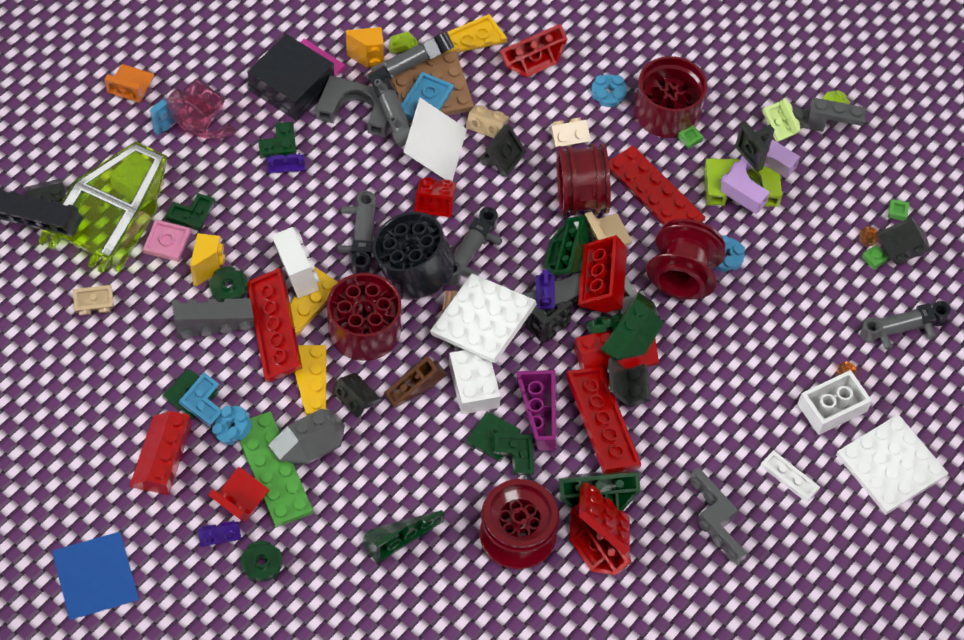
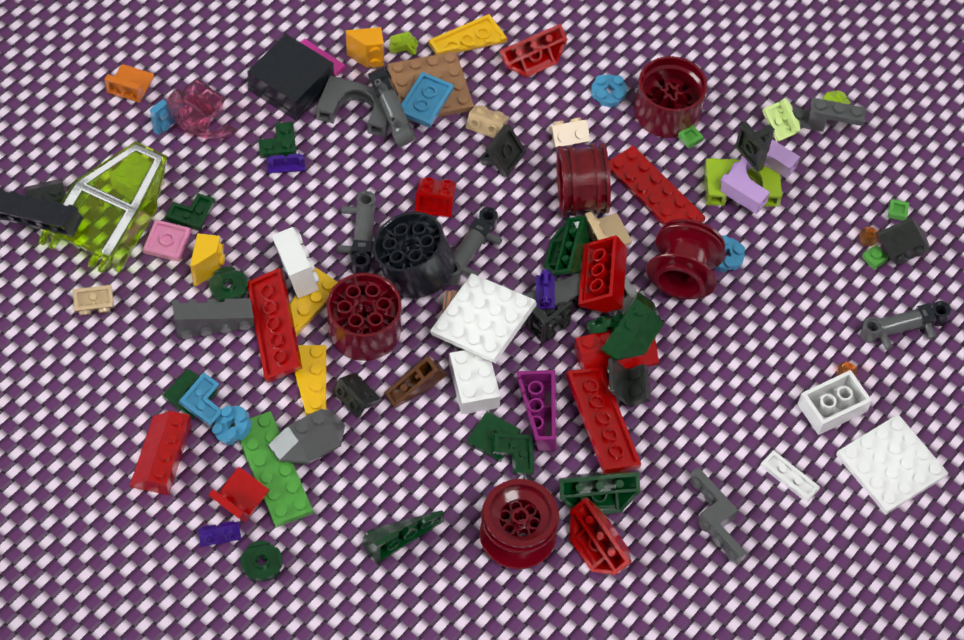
blue sticker [52,532,139,620] -> none
dark grey piece [371,31,454,78] -> none
white sticker [404,98,467,181] -> none
red plate [579,482,630,555] -> none

